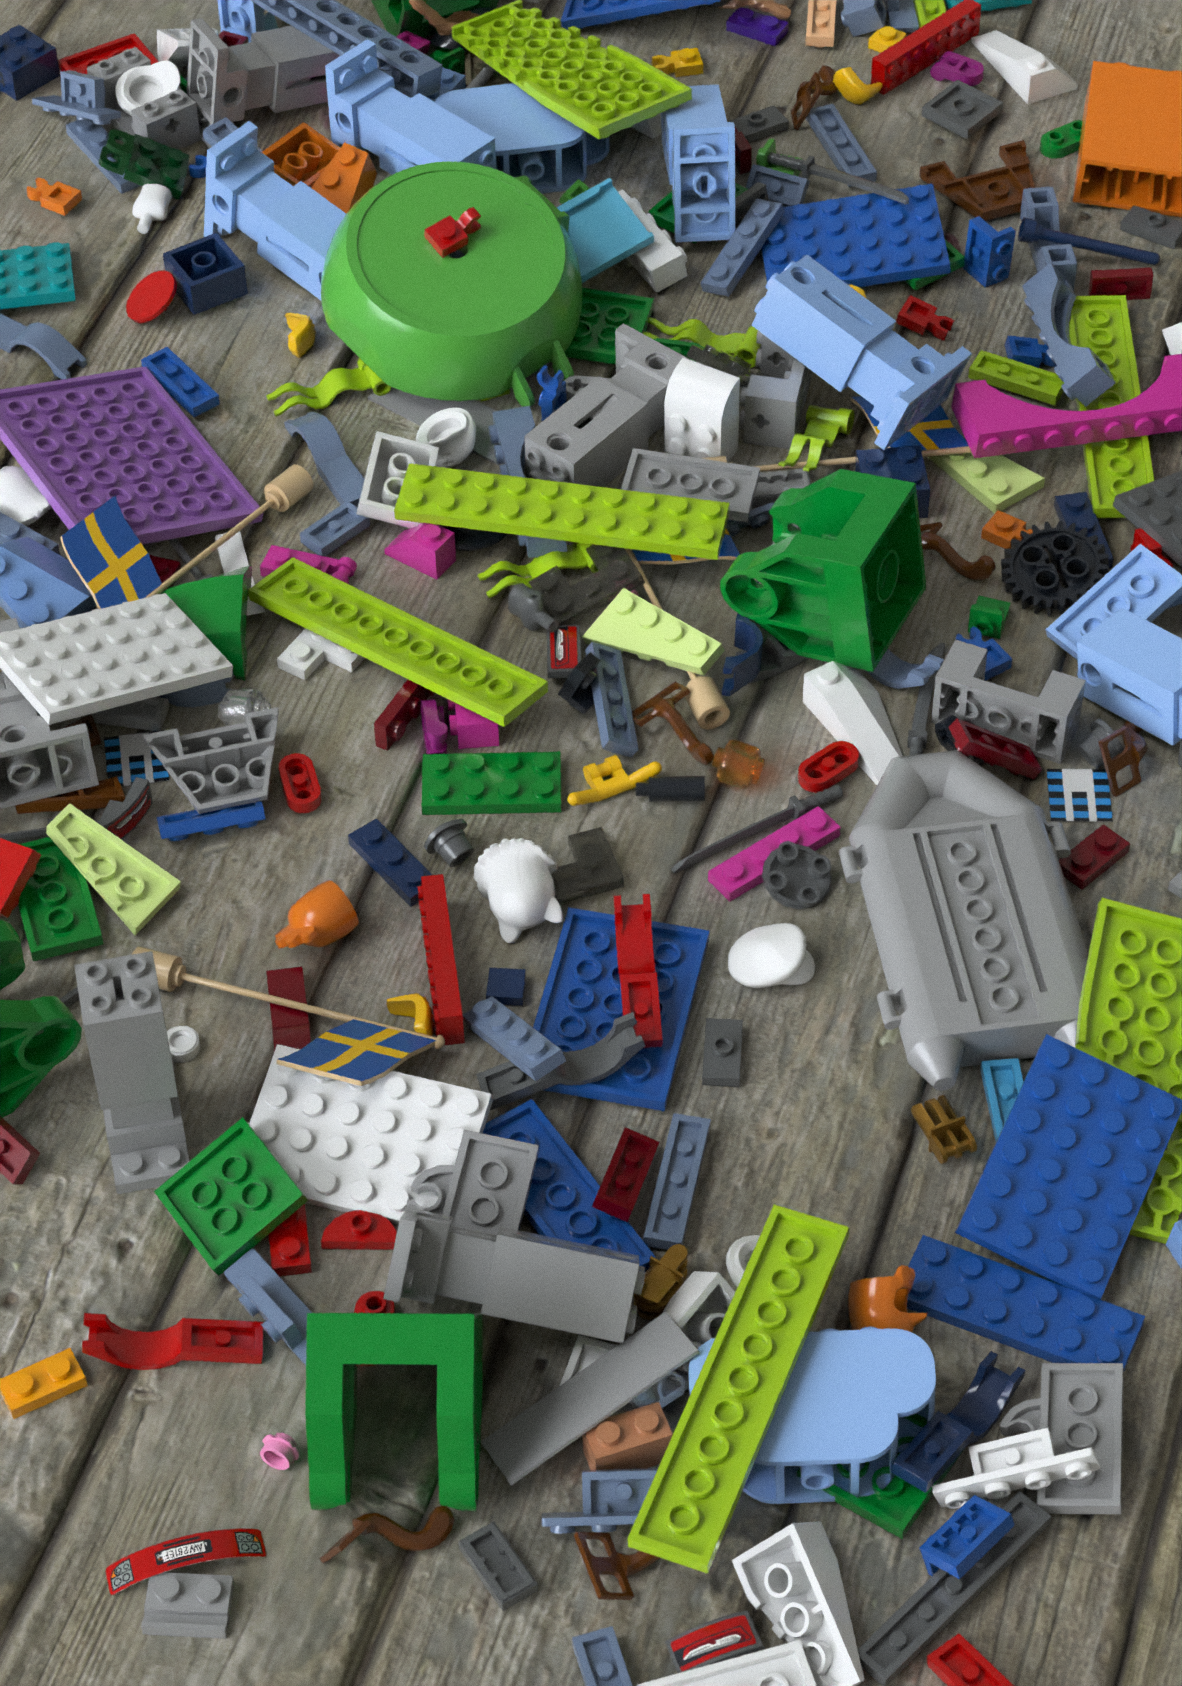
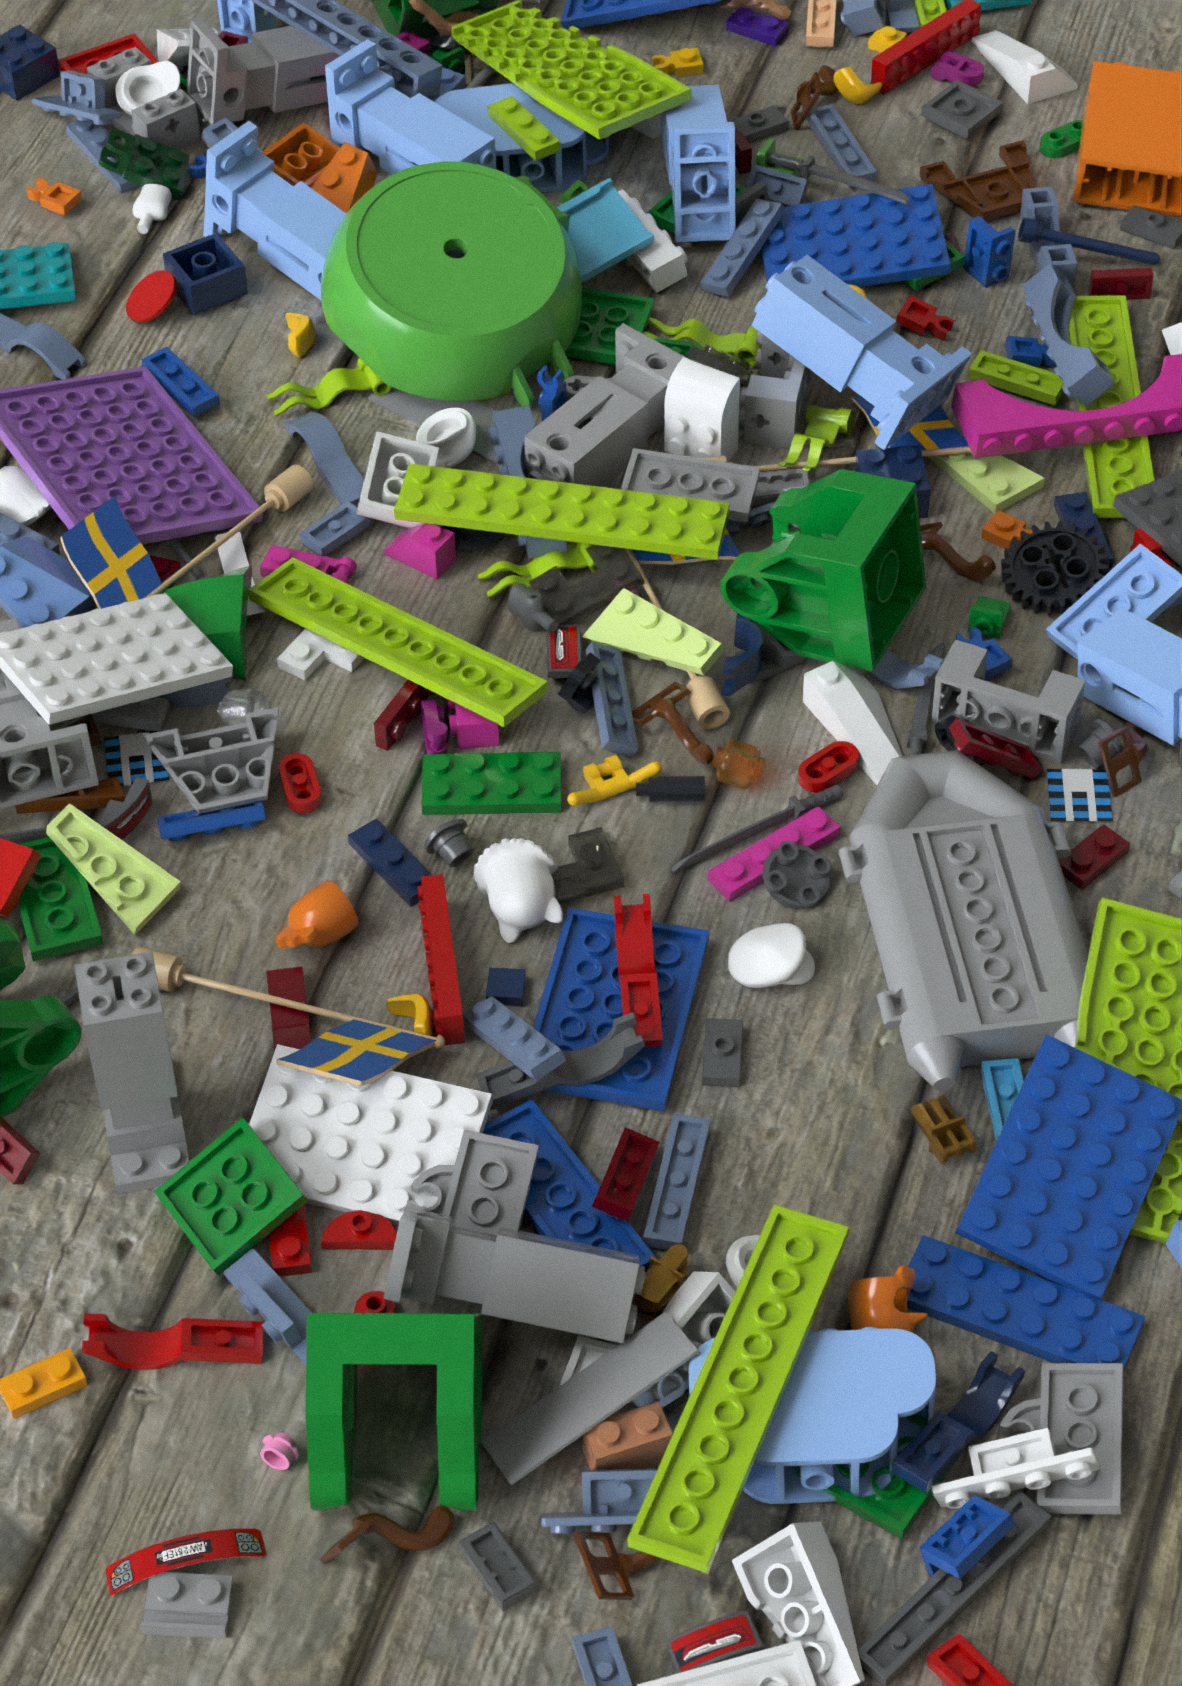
white tile [167,1026,200,1063] -> none
red plate [424,207,481,258] -> none
none -> lime plate [487,96,560,161]

